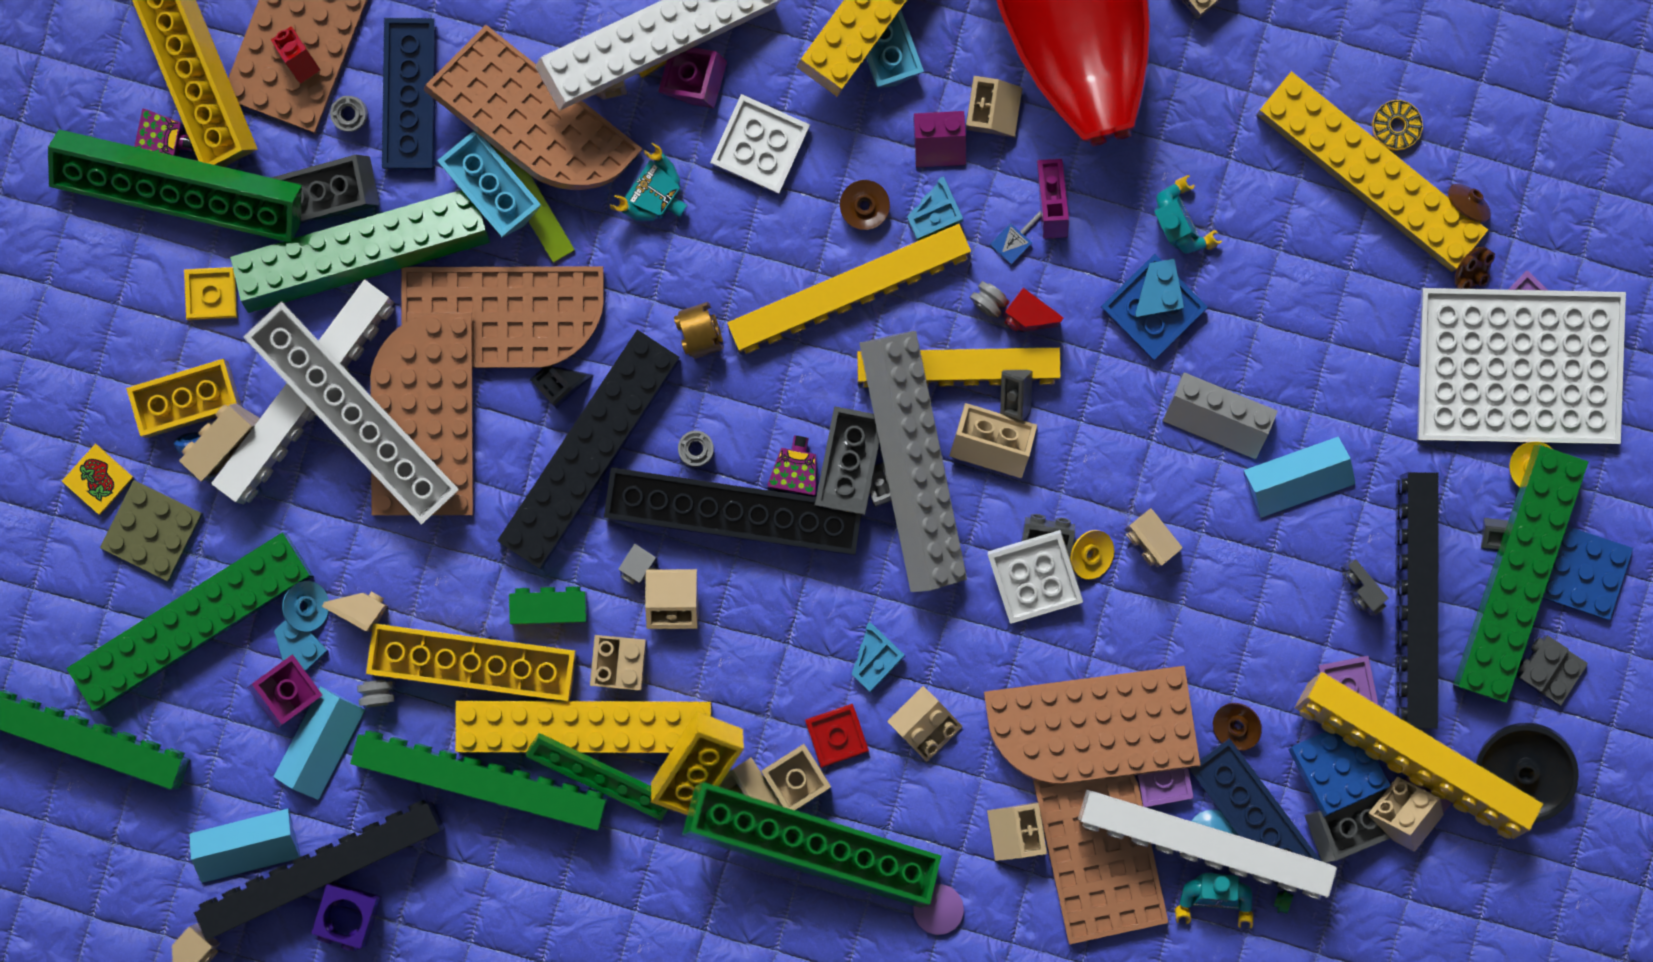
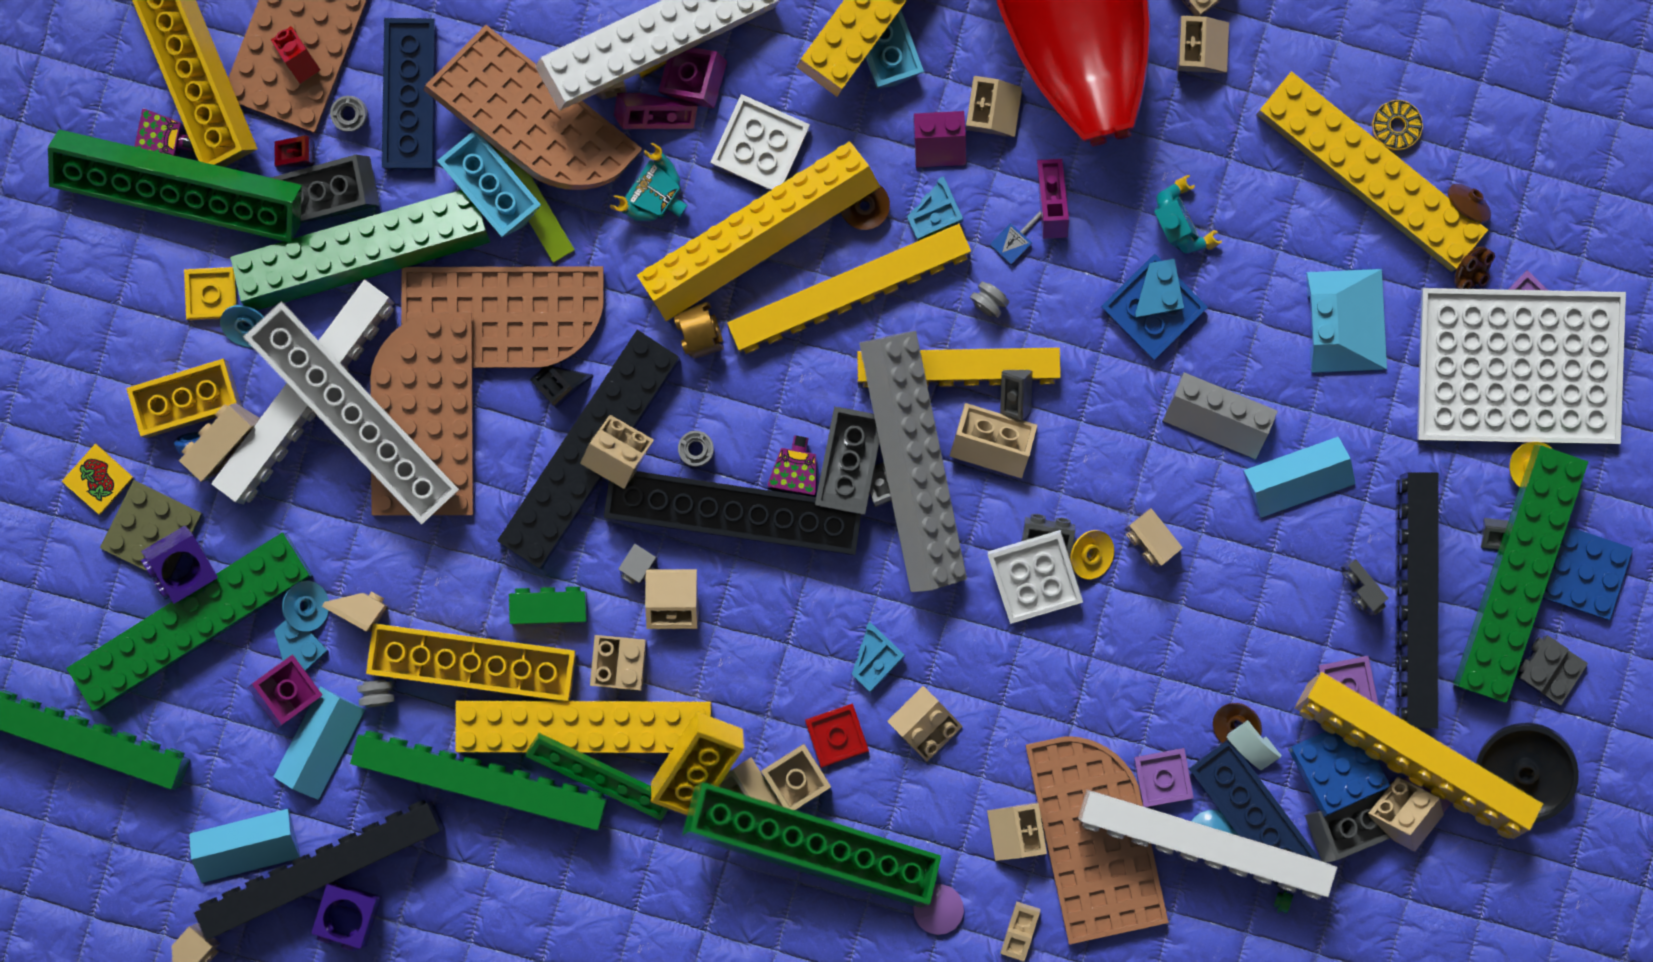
nougat plate [984,666,1200,785] -> none
red slope [1003,288,1064,332] -> none
teal torso [1175,873,1254,928] -> none
none -> dark purple brick [141,526,218,604]
none -> dark azure dish [220,305,264,347]
none -> dark red slope [274,135,314,167]
none -> tan slope [580,415,654,489]
none -> magenta slope [614,93,697,129]
none -> yellow brick [637,141,880,321]
none -> tan slope [1000,901,1041,961]
none -> tan slope [1176,16,1229,73]
none -> light aqua slope [1227,720,1282,770]
none -> medium azure slope [1306,269,1387,373]

